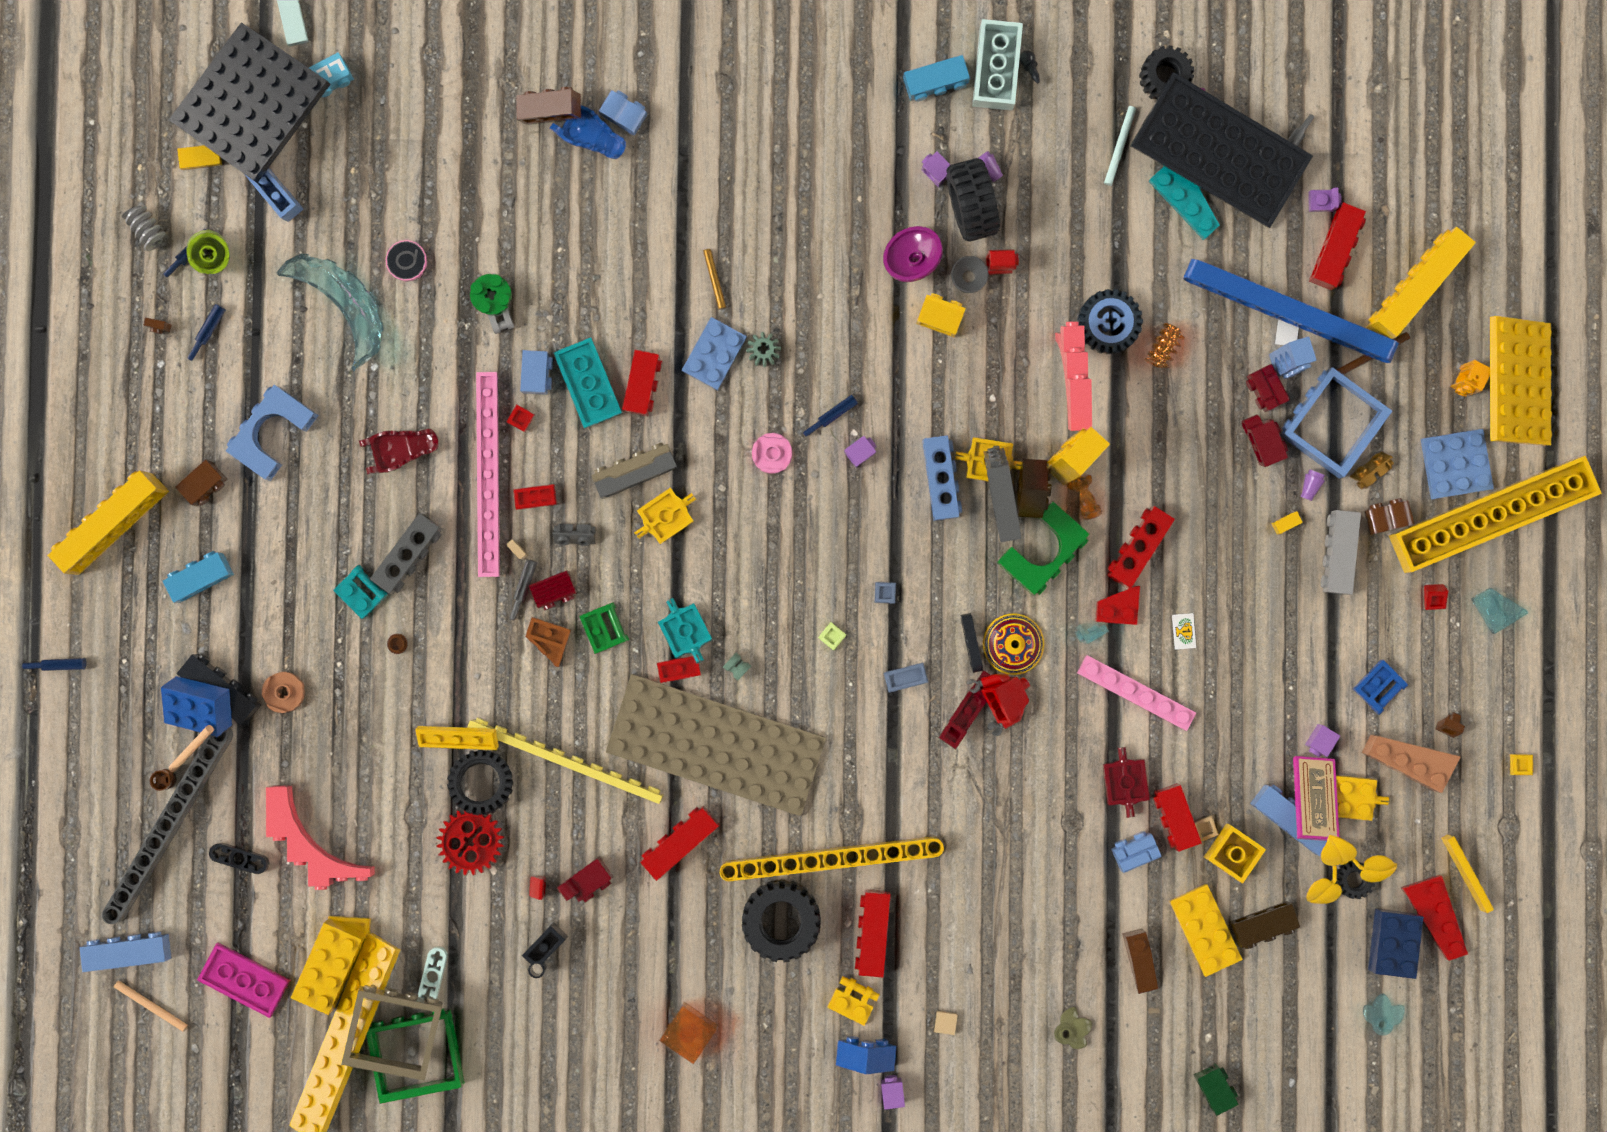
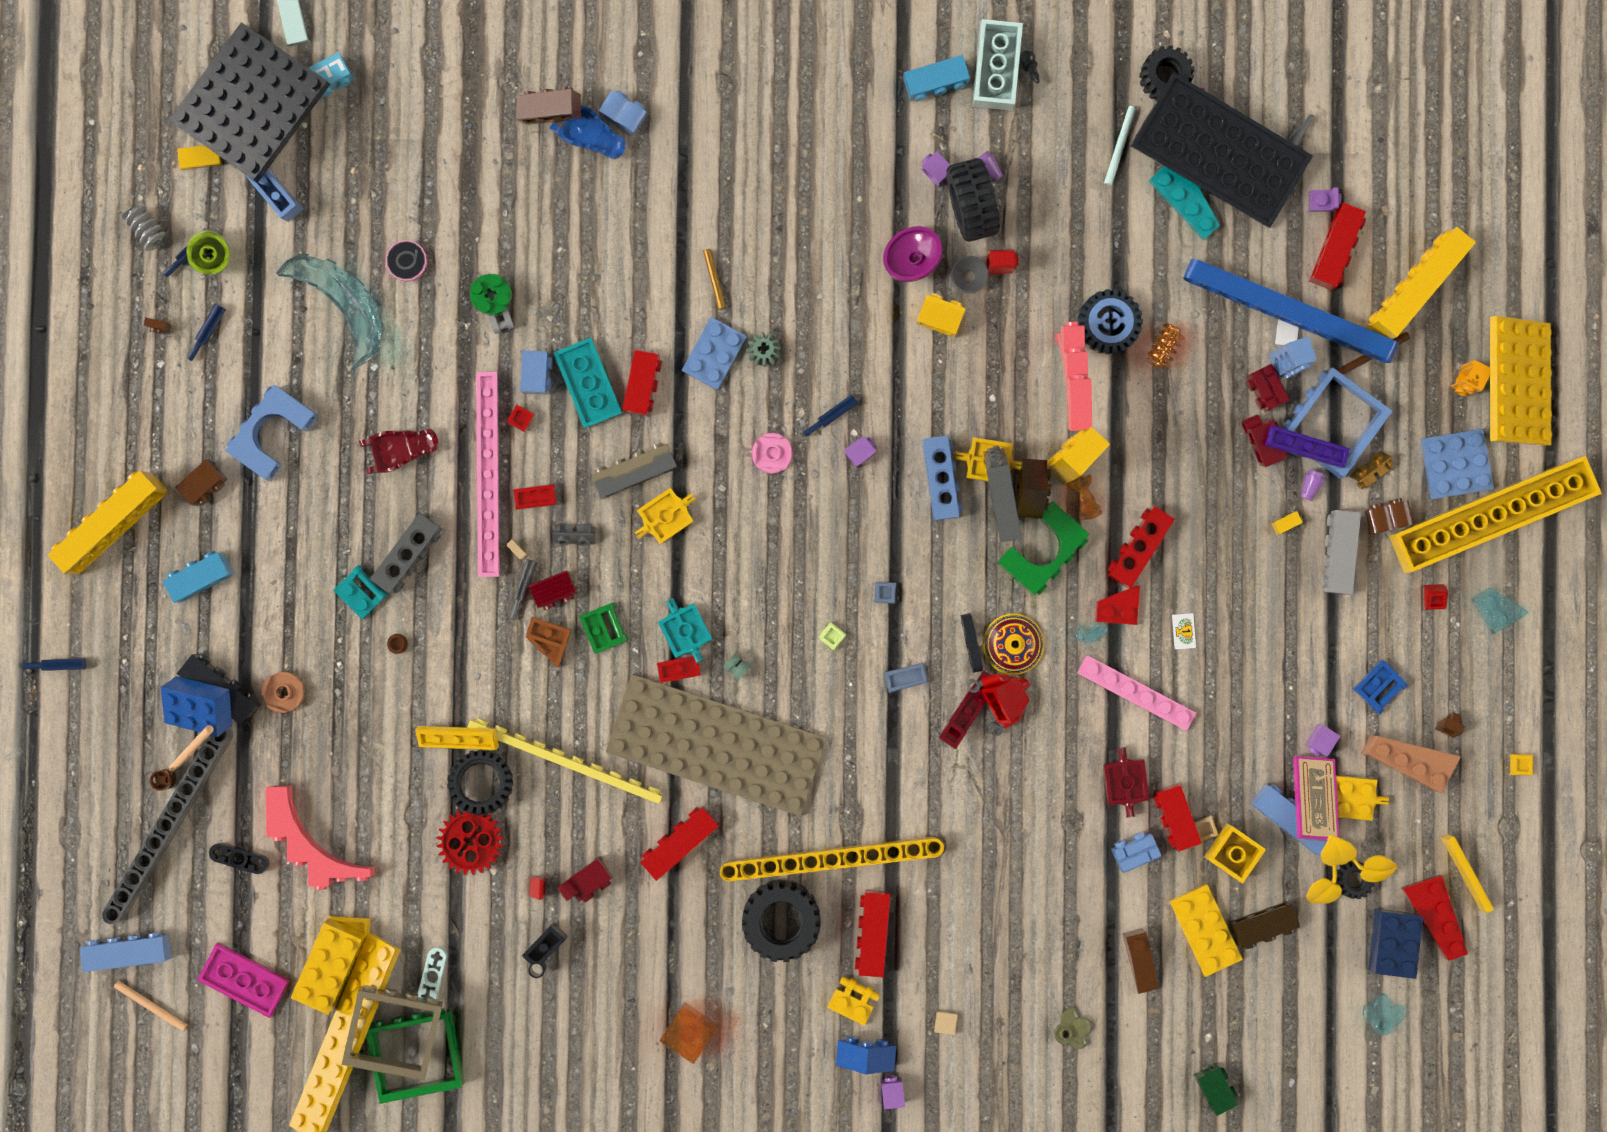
none -> dark purple tile [1265,425,1350,469]

